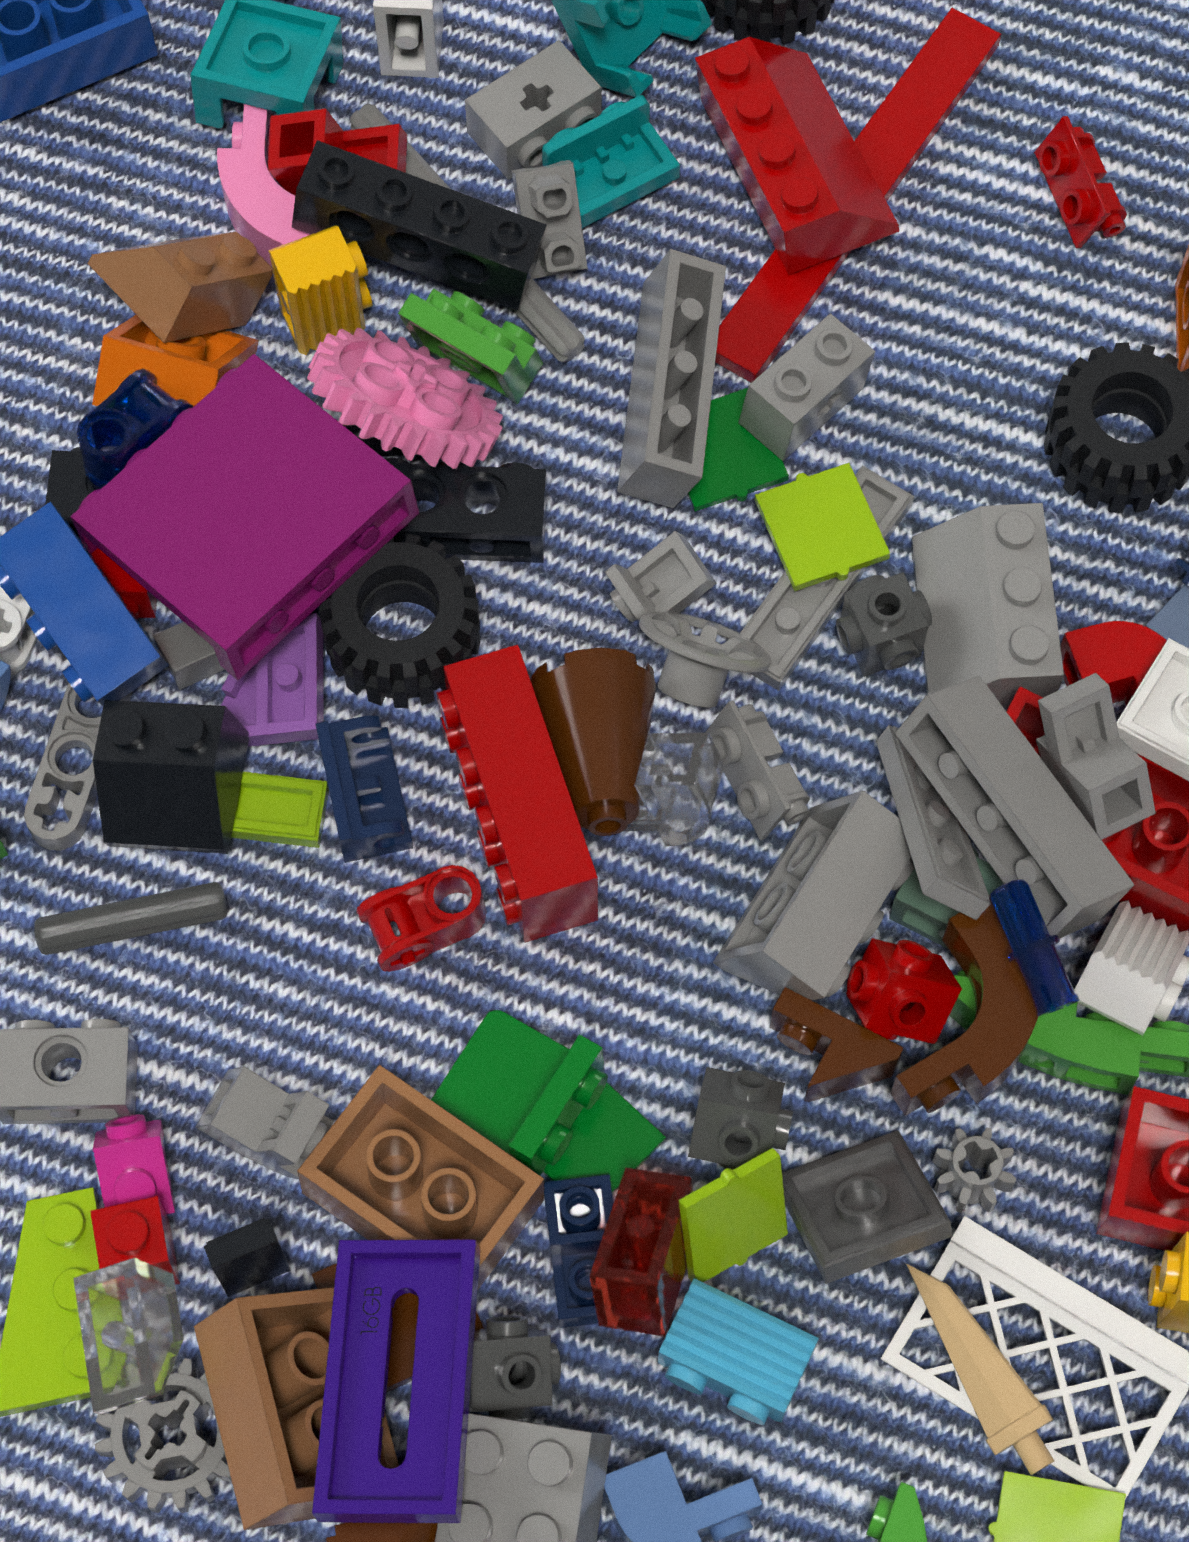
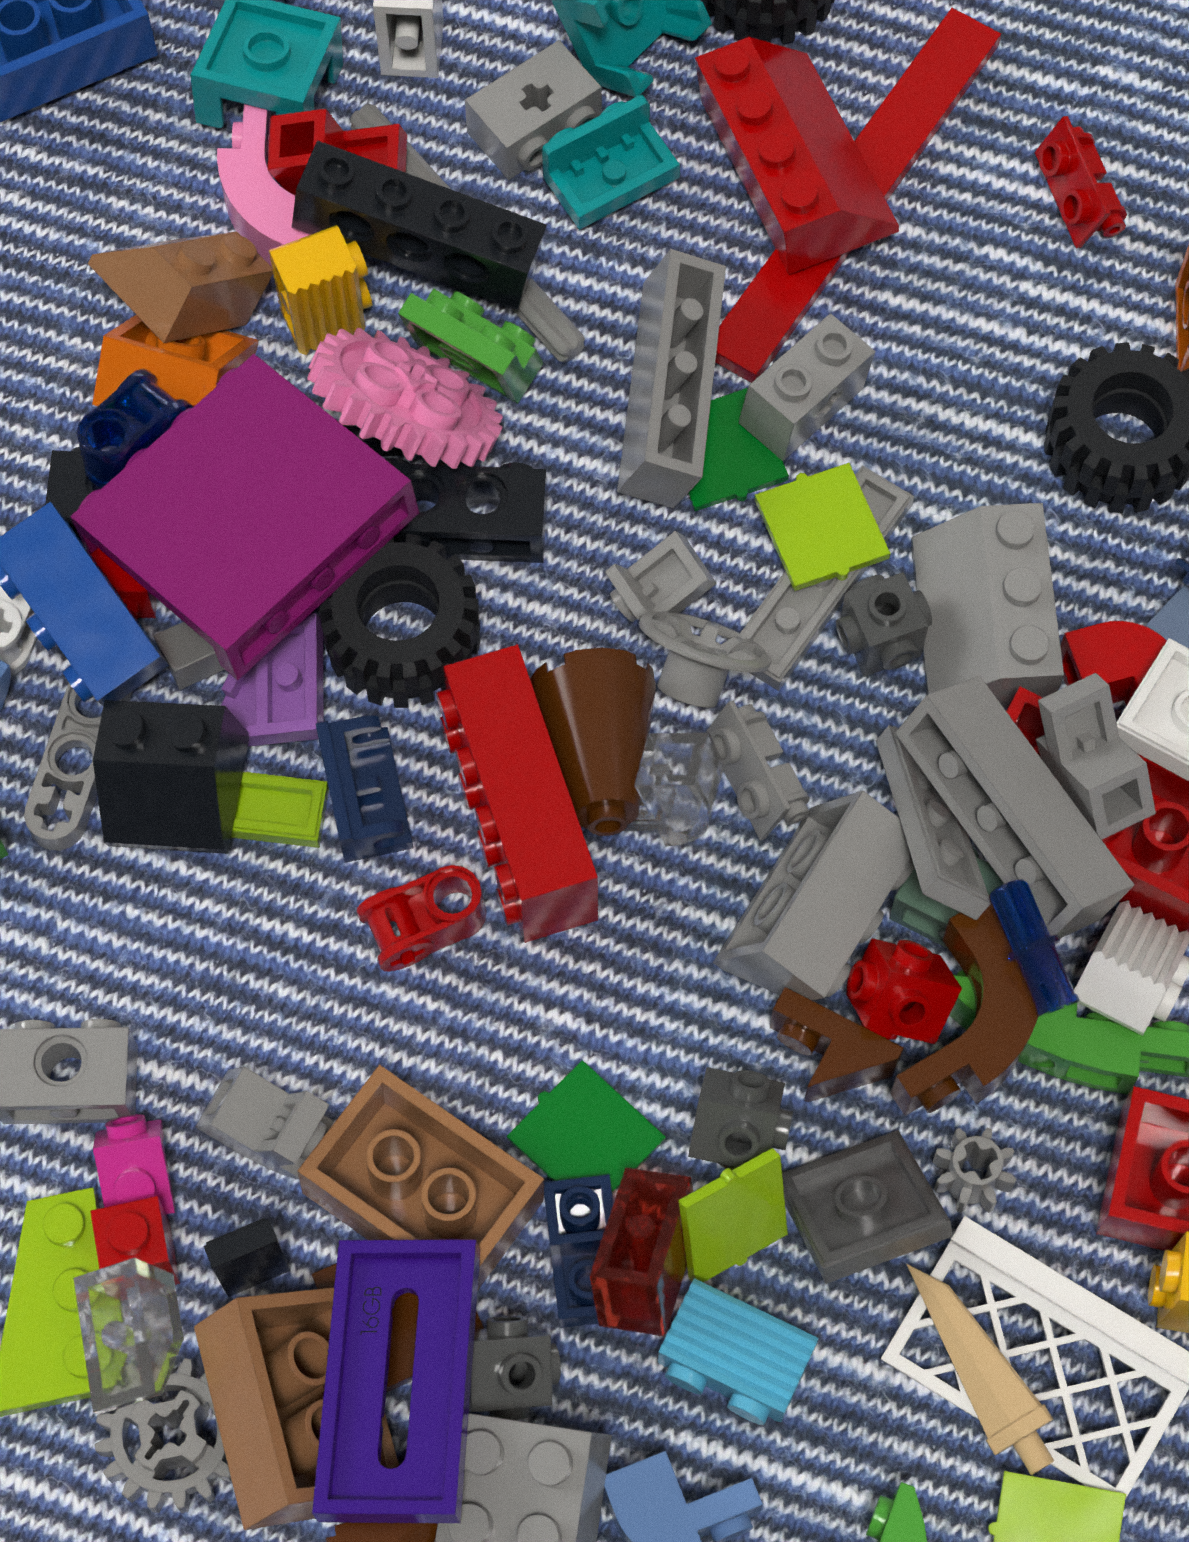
dark grey axle [34,882,227,955] -> none
green bracket [431,1010,608,1175] -> none
light grey hips [511,160,588,279] -> none

